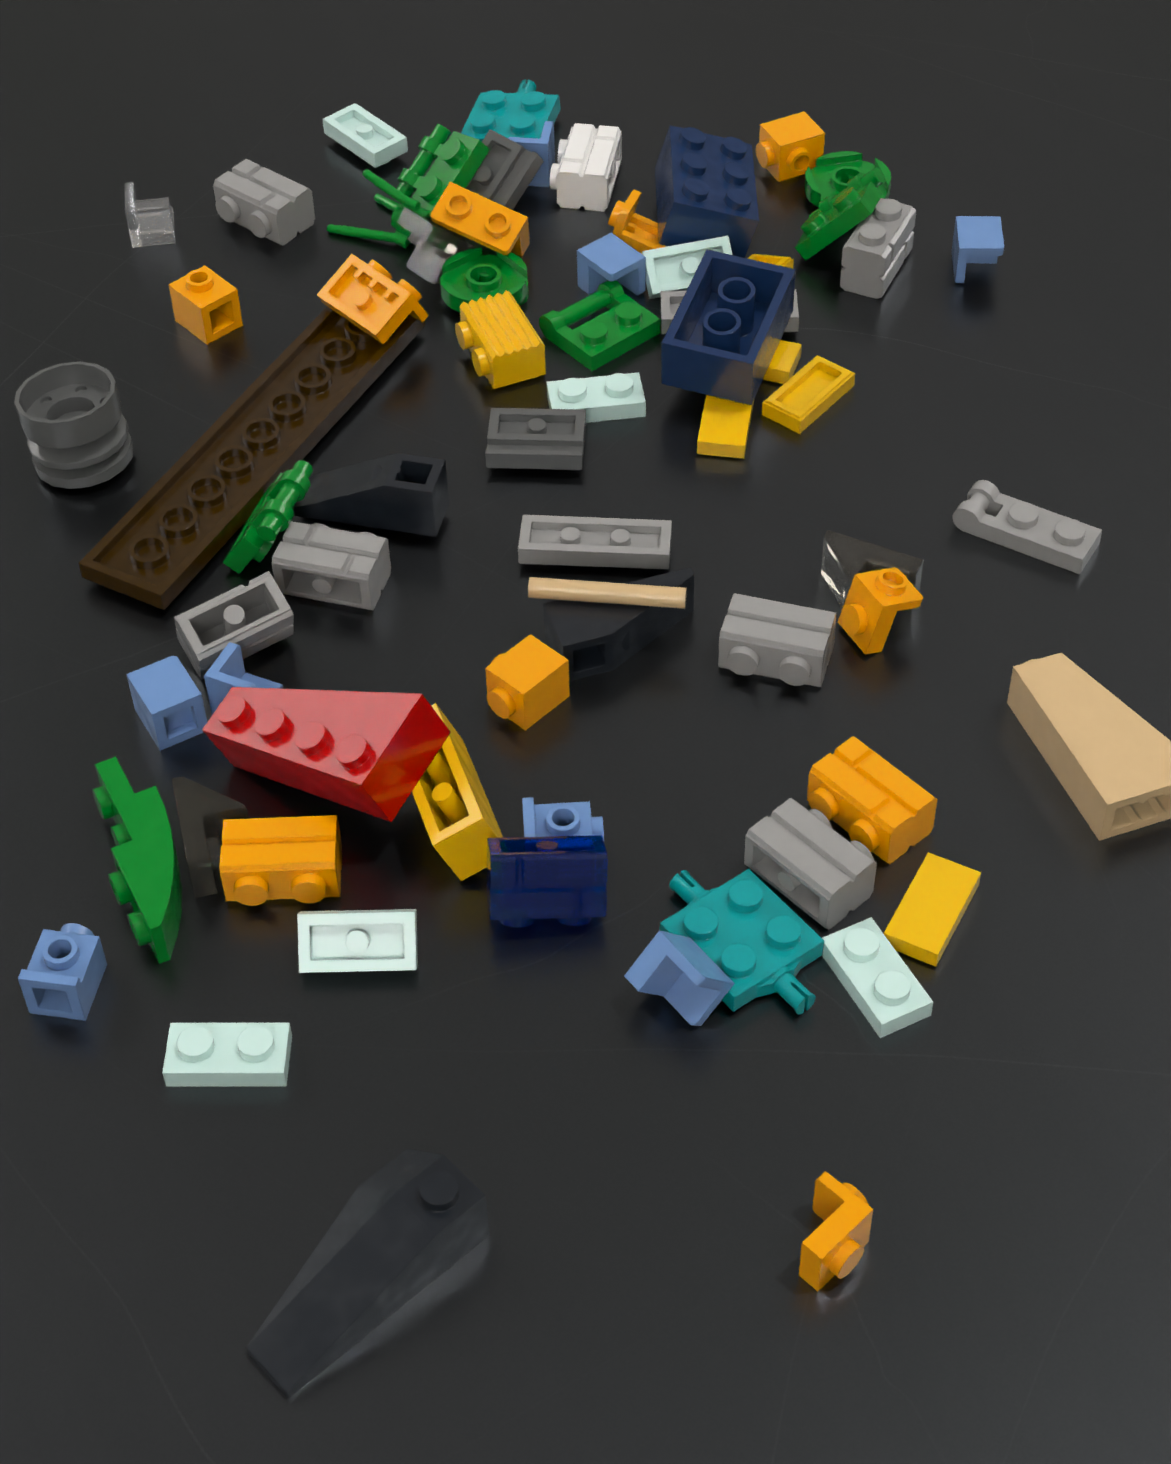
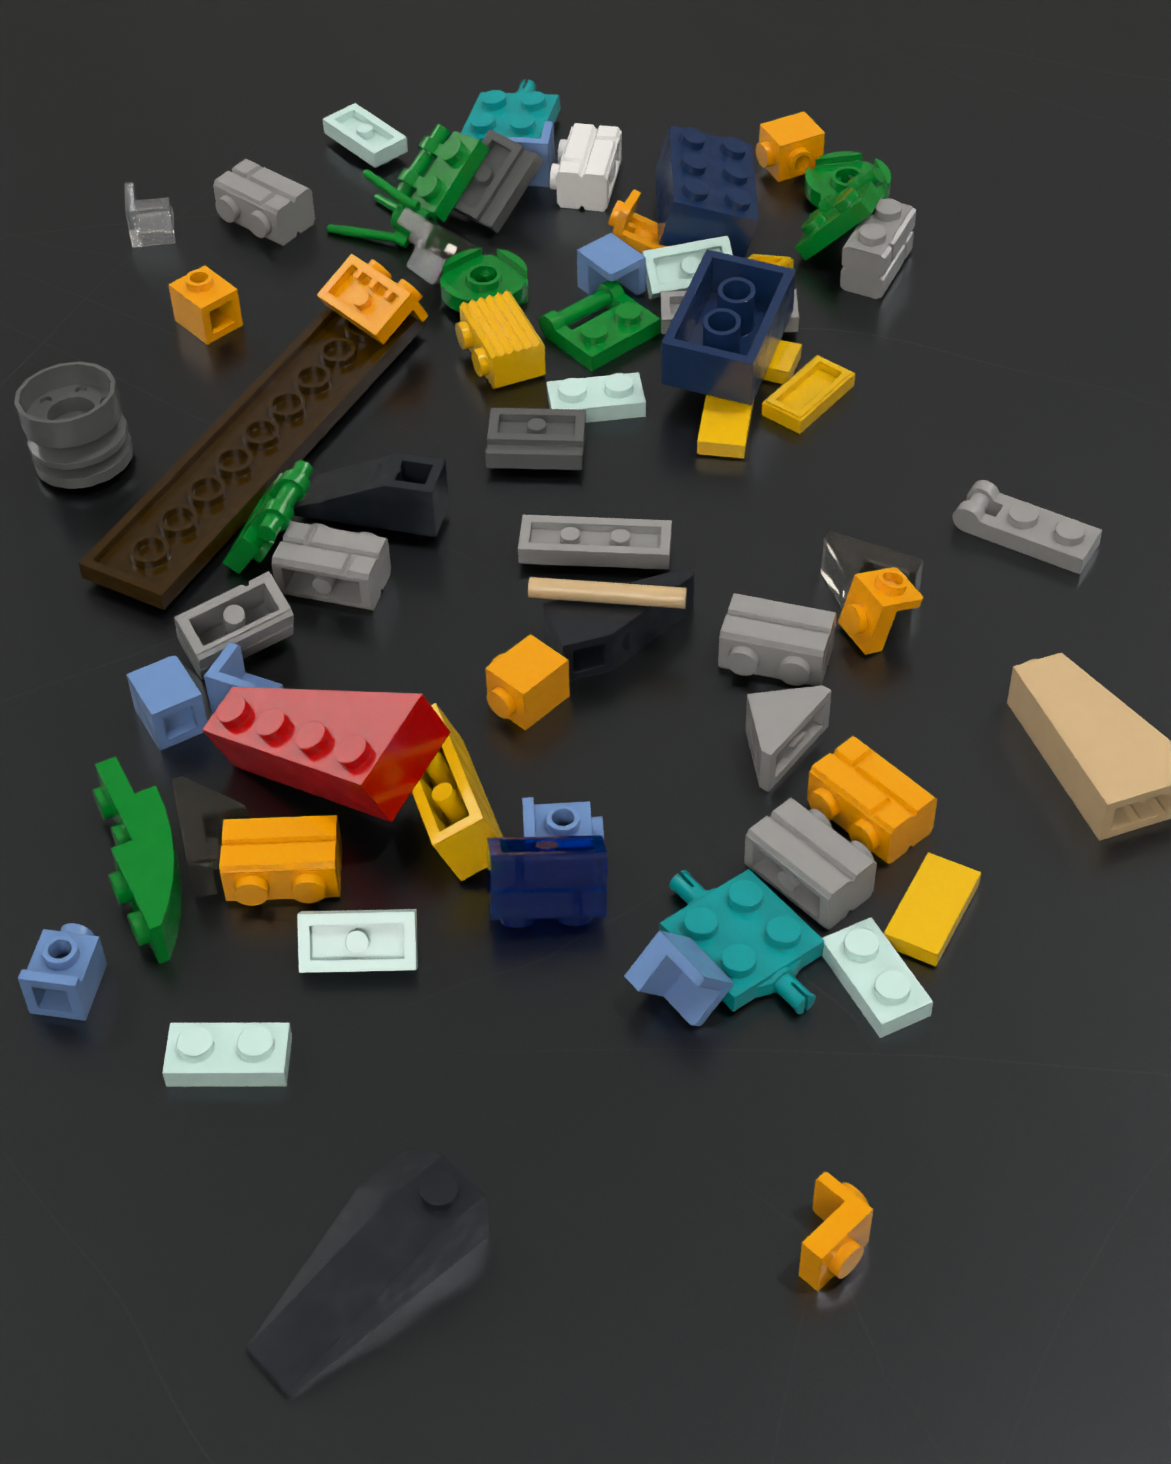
light orange bracket [430,182,530,257] -> none
medium blue panel [951,216,1004,283] -> none
none -> light grey slope [745,685,832,792]

